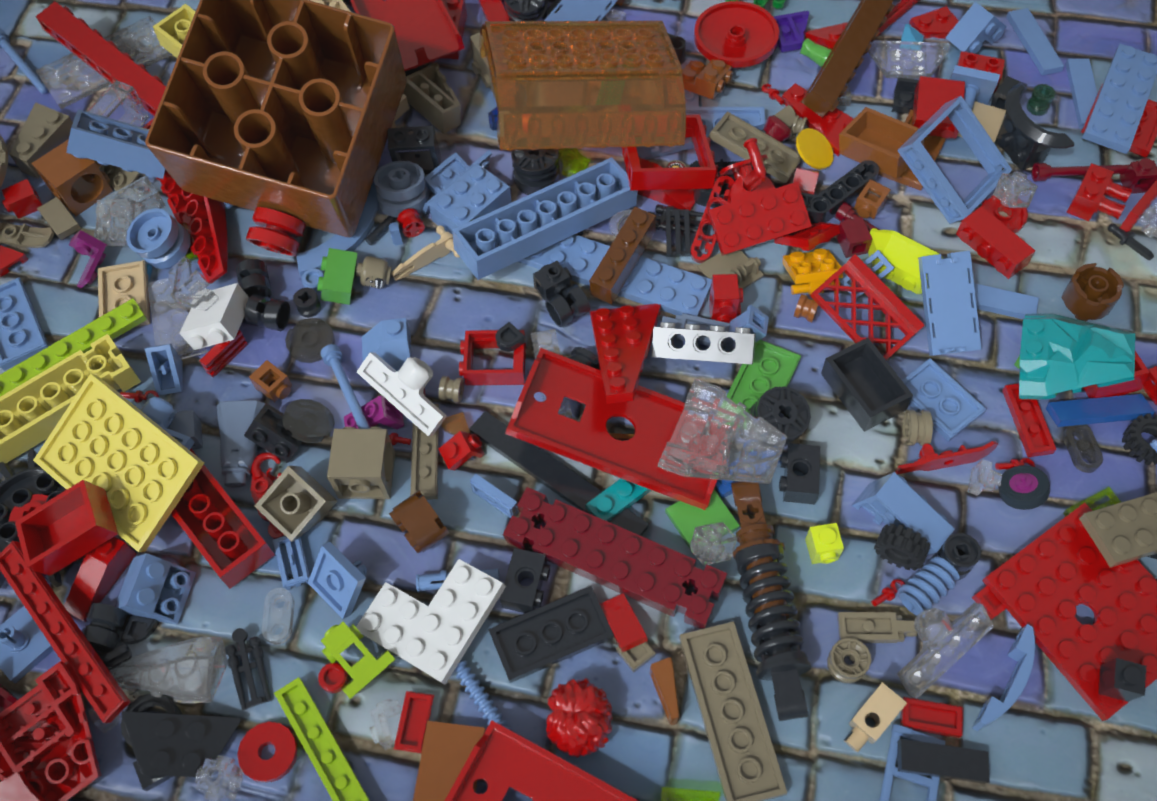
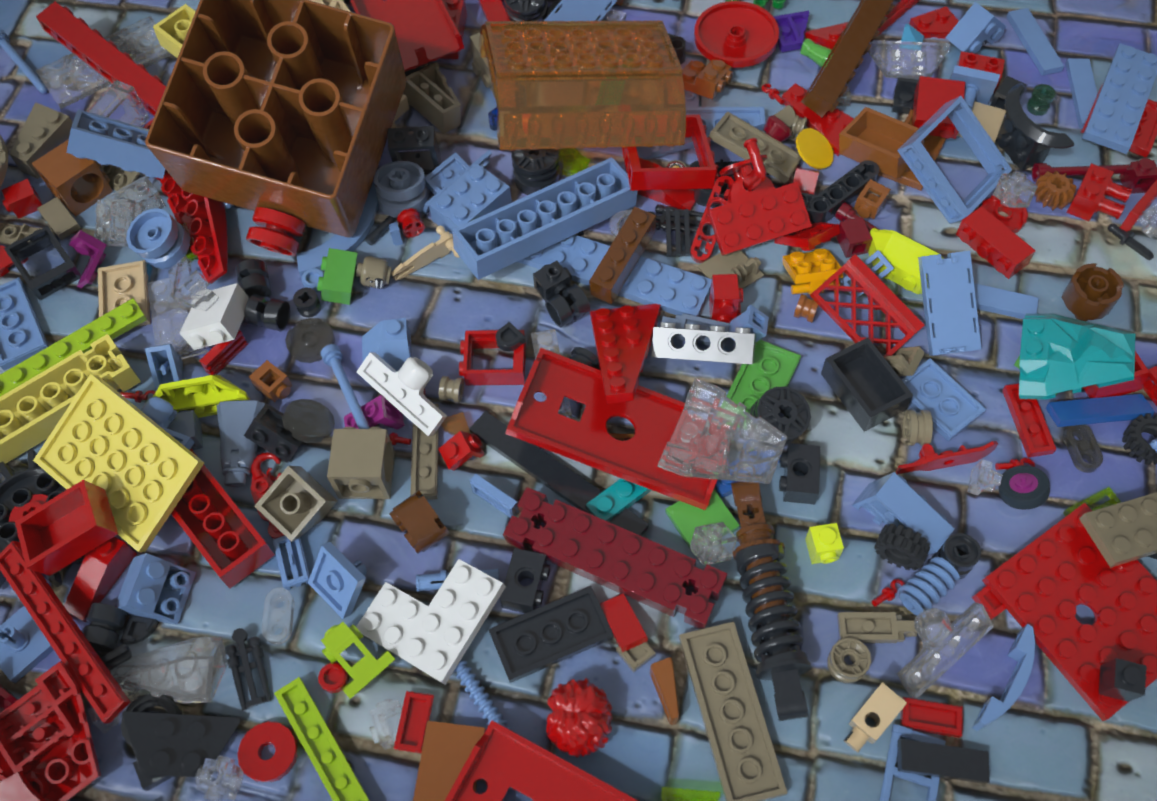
none -> black window [4,226,81,301]
none -> neon yellow wedge [153,375,250,418]
none -> dark tan bracket [884,346,924,376]
none -> dark orange gear [1033,170,1077,211]

